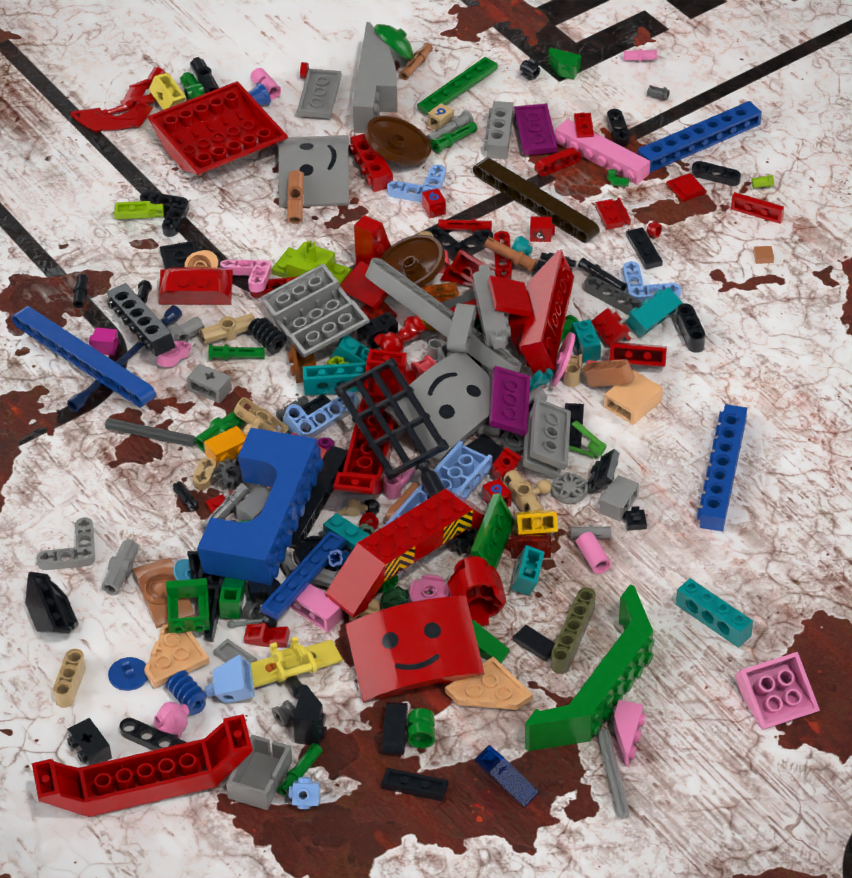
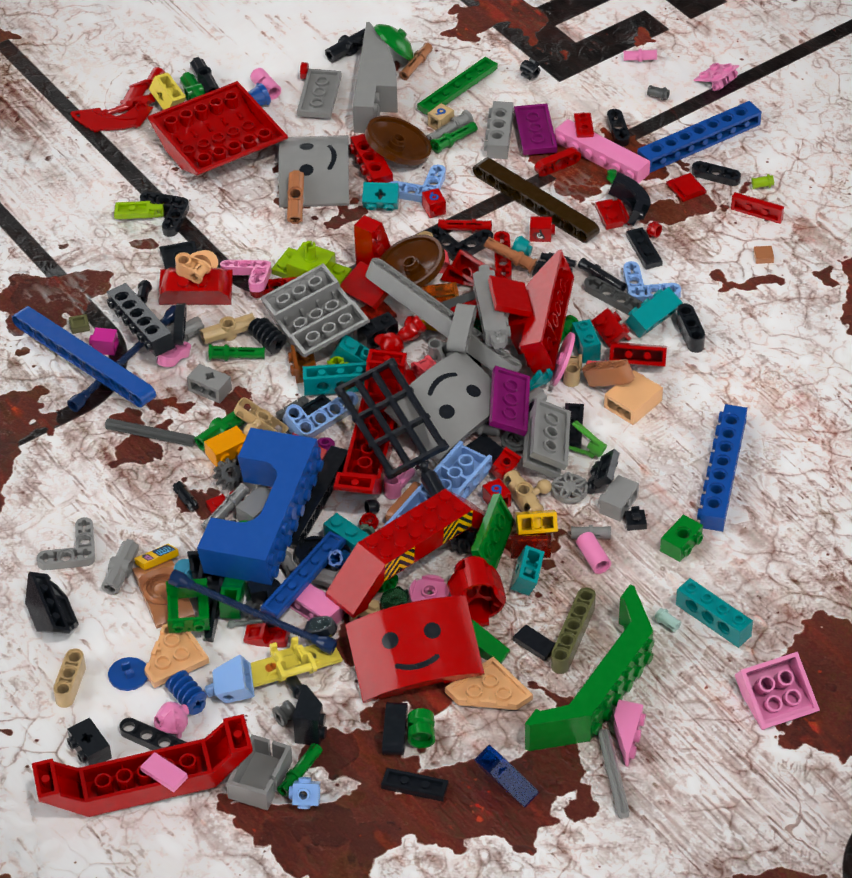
black pin [73,274,88,308] -> none
tan beam [193,457,216,490] -> none
light grey tile [213,638,257,663] -> none
tan piece [338,497,368,517] -> none
green slope [548,48,581,80] -> none
none -> olive tile [68,314,90,334]
none -> yellow tile [134,544,179,570]
none -> bright pink tile [140,752,188,792]
none -> dark blue hose [168,569,338,655]
none -> black beam [173,303,187,345]
none -> light nougat piece [175,252,211,284]
none -> rock [304,616,338,643]
none -> black piece [325,28,365,62]
none -> teal brick [362,182,400,211]
none -> black arch [608,172,651,226]
none -> light aqua pin [655,608,682,632]
none -> green brick [660,514,704,562]
none -> bright pink hinge [694,63,739,91]

